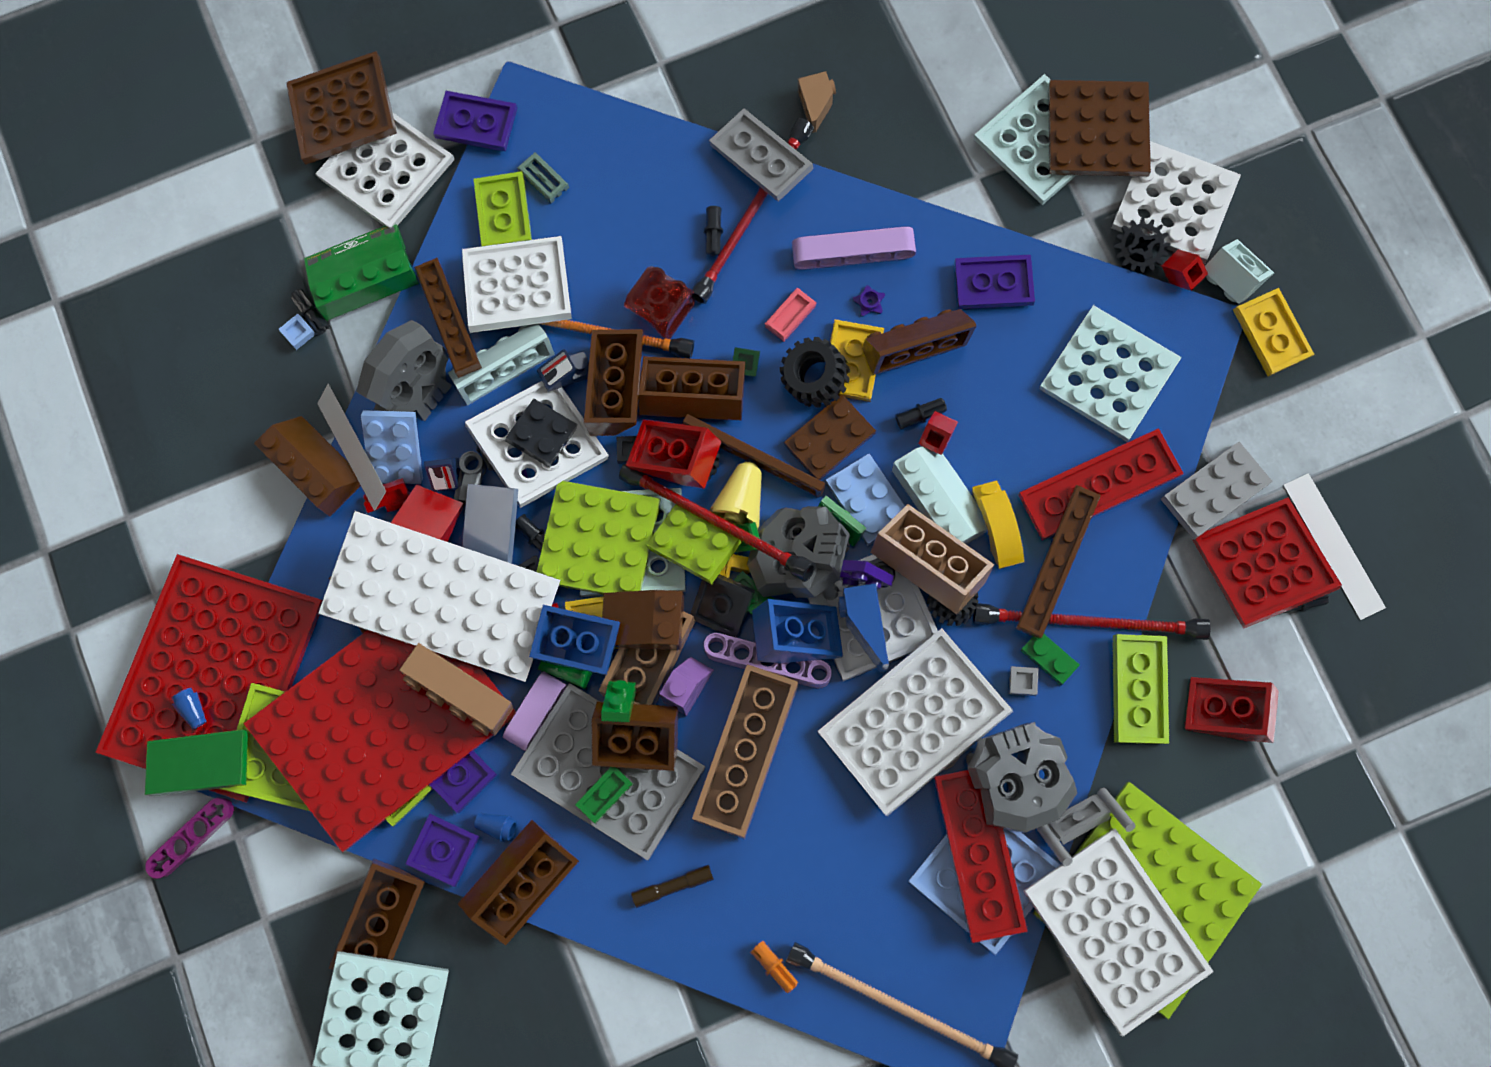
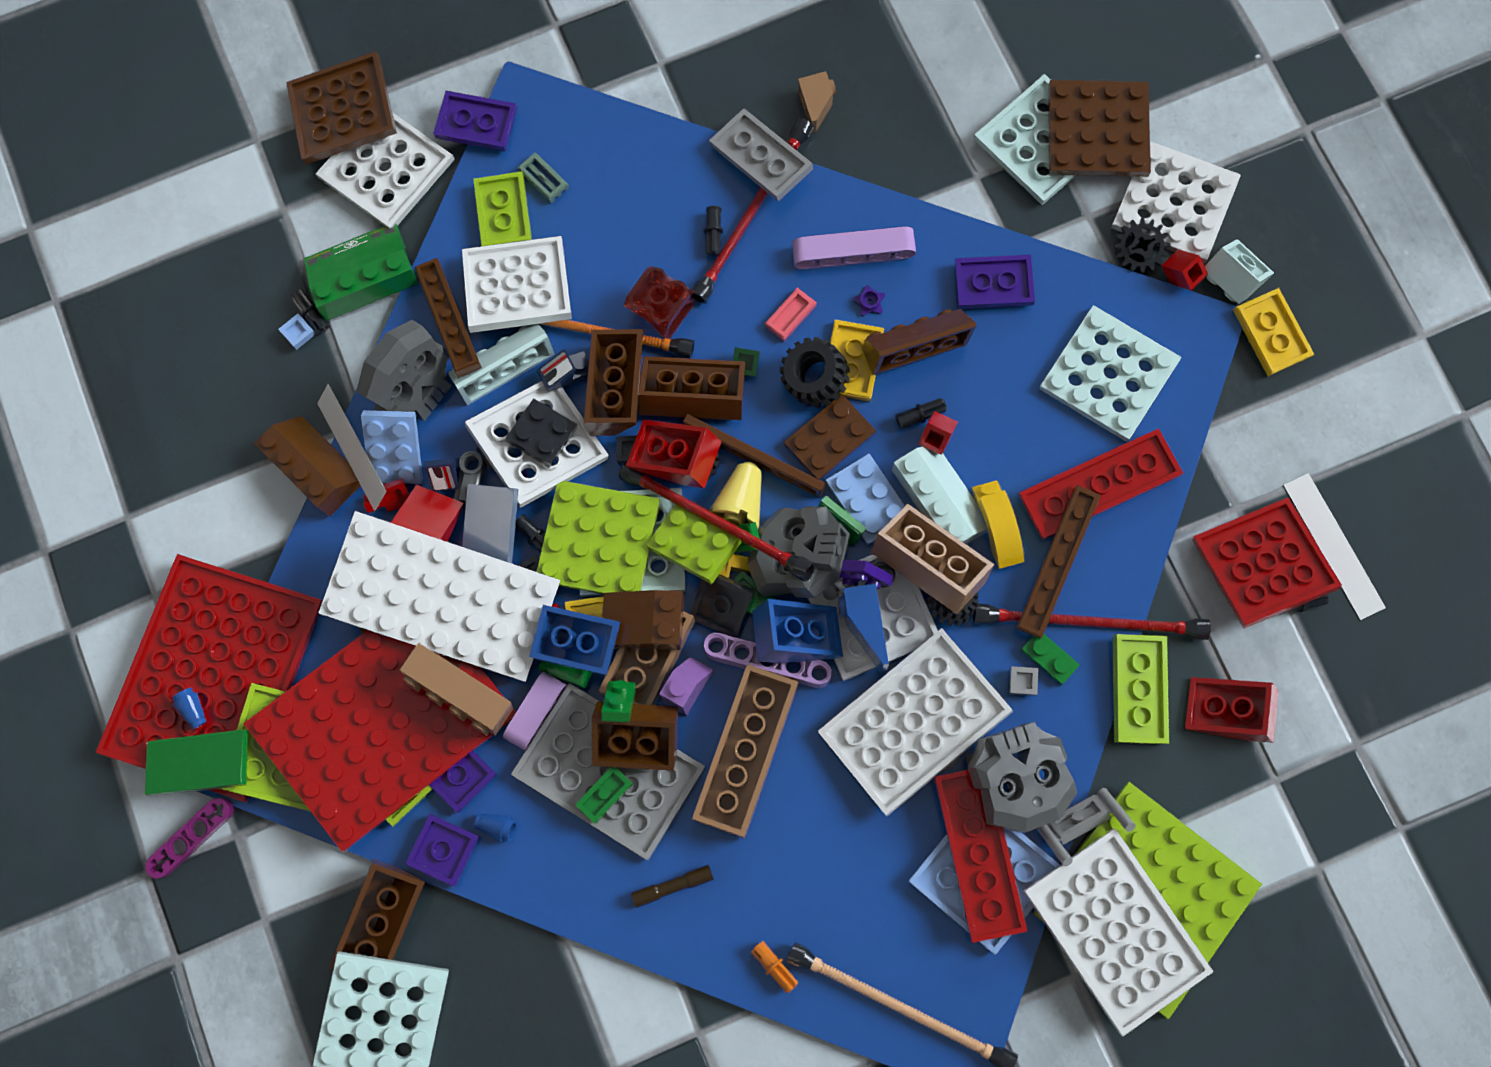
reddish brown slope [458,820,579,946] -> none
light grey plate [1161,442,1273,540] -> none

